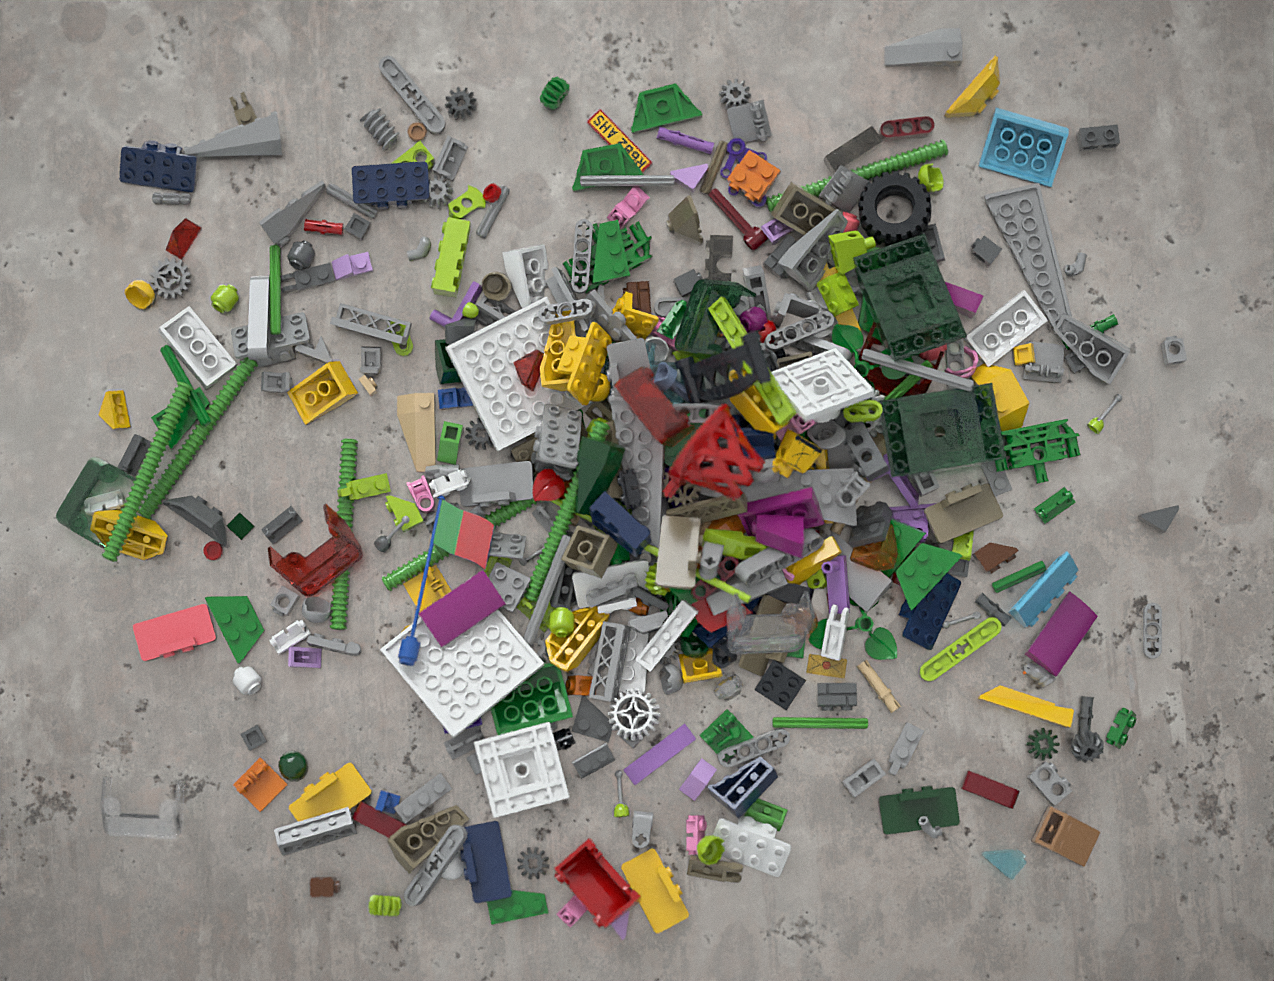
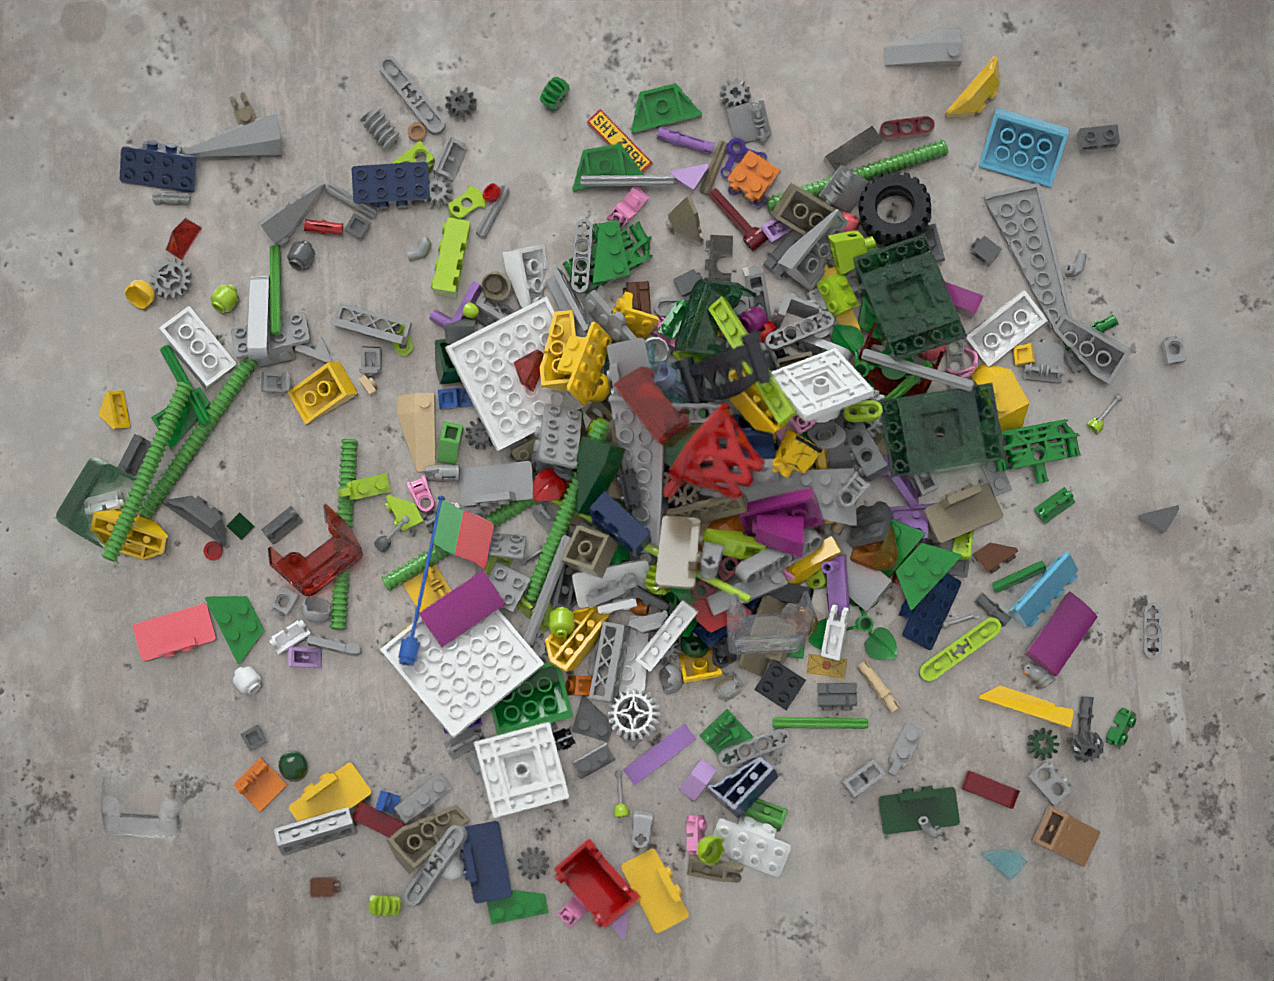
dark grey hinge [280,263,335,293] -> none
lavender slope [331,252,373,280] -> none
white hinge [429,469,471,498] -> none
light grey beam [538,299,595,325] -> none
lime hair [918,164,944,193] -> none

